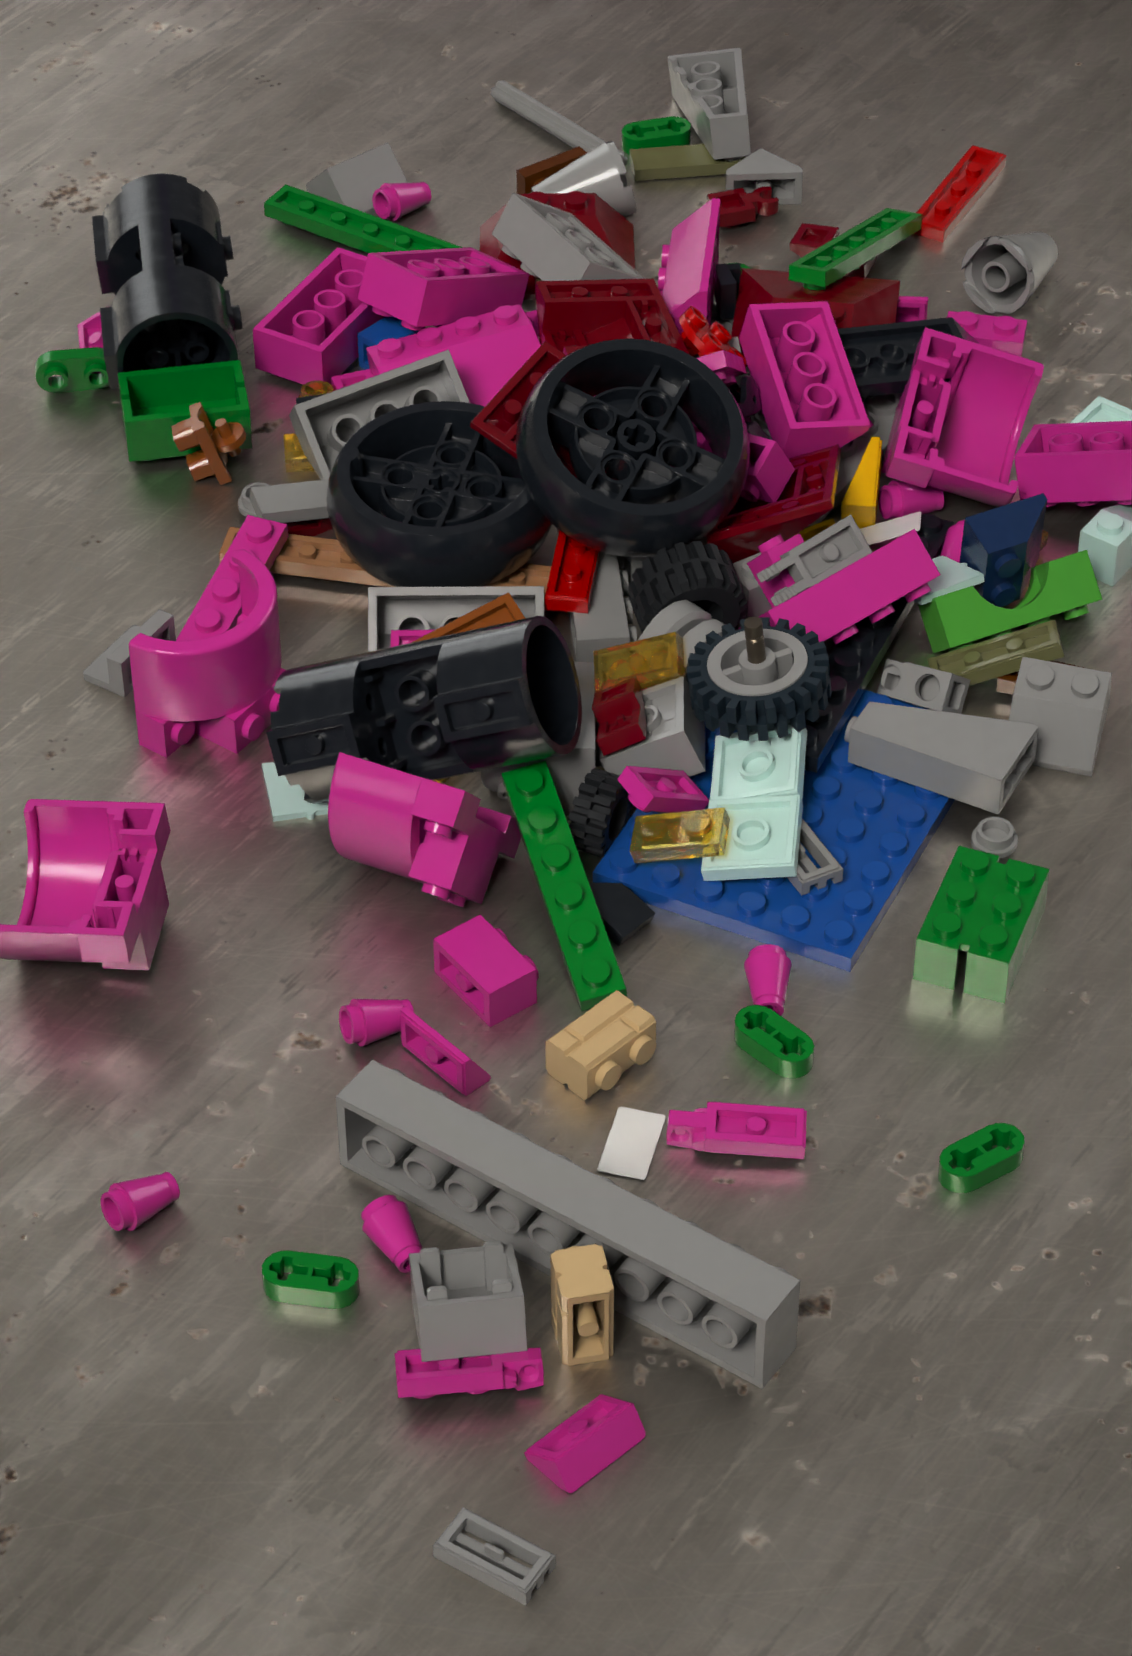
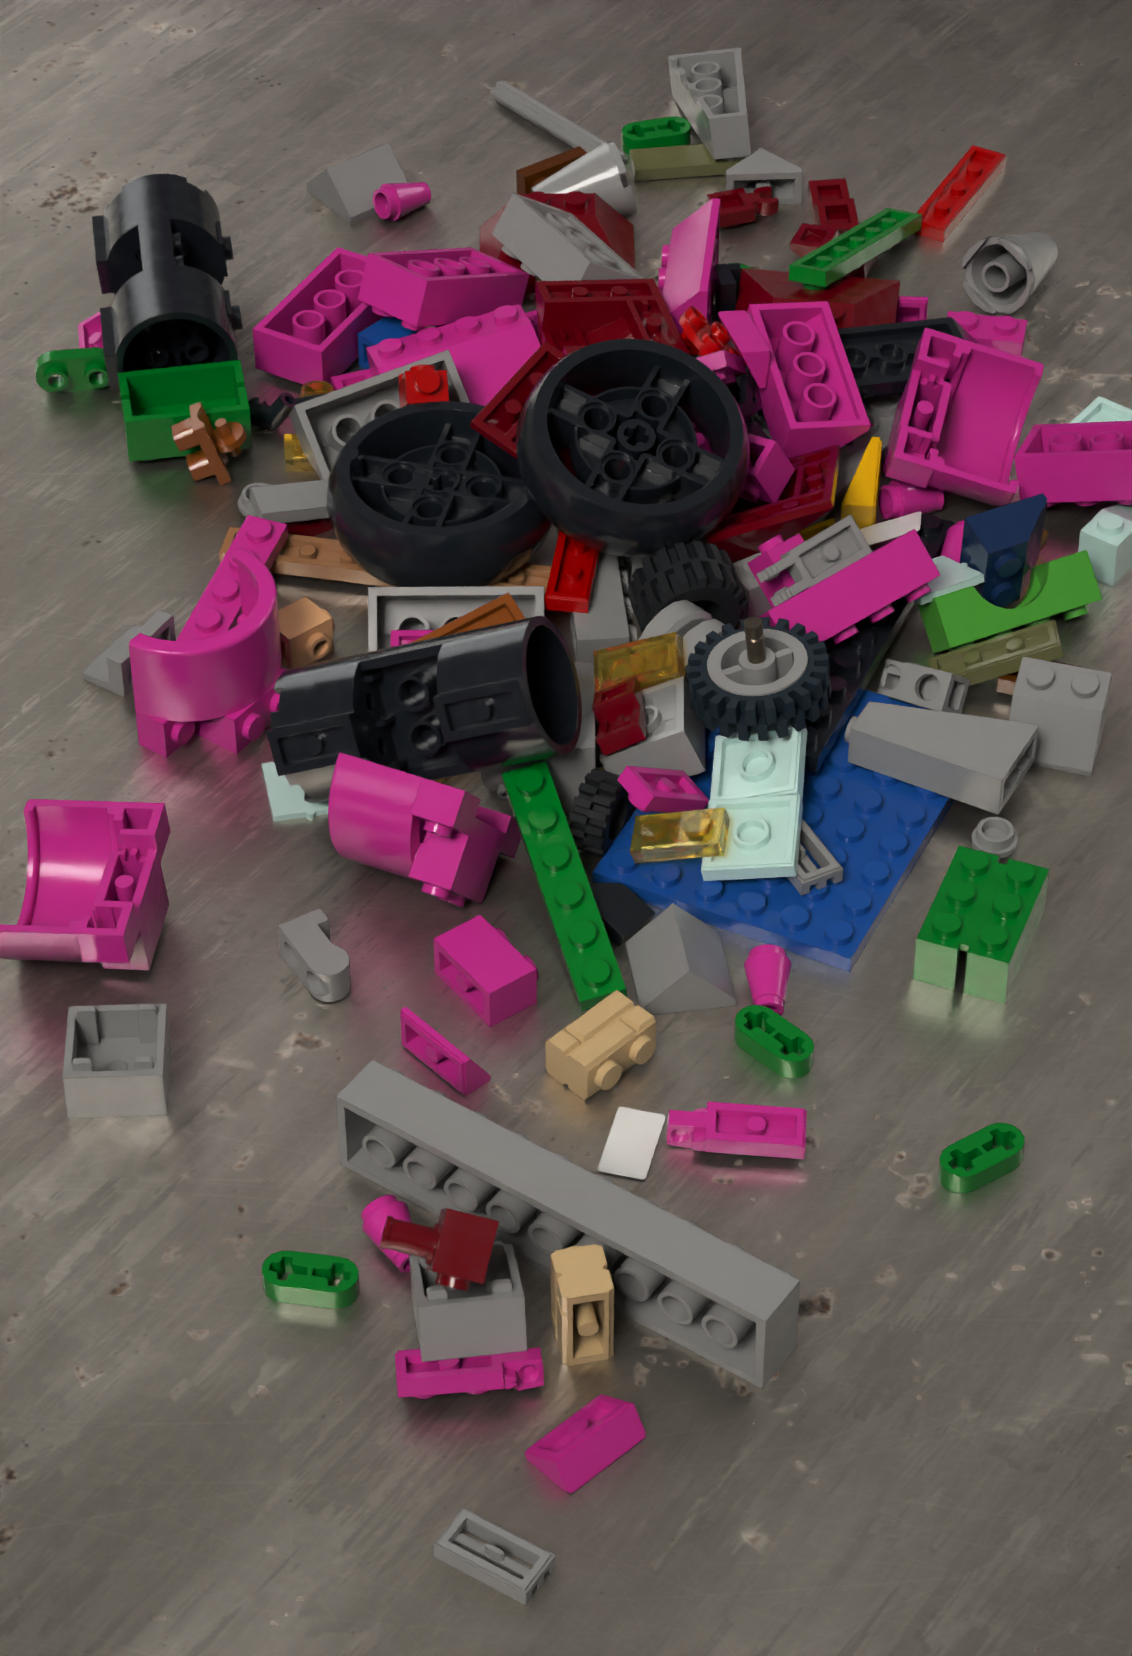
dark pink cone [100,1172,180,1231] -> none
green plate [264,184,463,253] -> none
dark pink cone [339,999,414,1047] -> none
none -> light grey container [62,1003,171,1118]
none -> black arm [248,392,298,430]
none -> light nougat brick [278,596,335,669]
none -> light grey leg [278,908,351,1002]
none -> dark red brick [379,1208,499,1292]
none -> red brick [398,365,449,408]
none -> light grey slope [625,904,736,1015]
none -> dark pink slope [718,310,772,388]
none -> dark red slope [807,178,859,234]

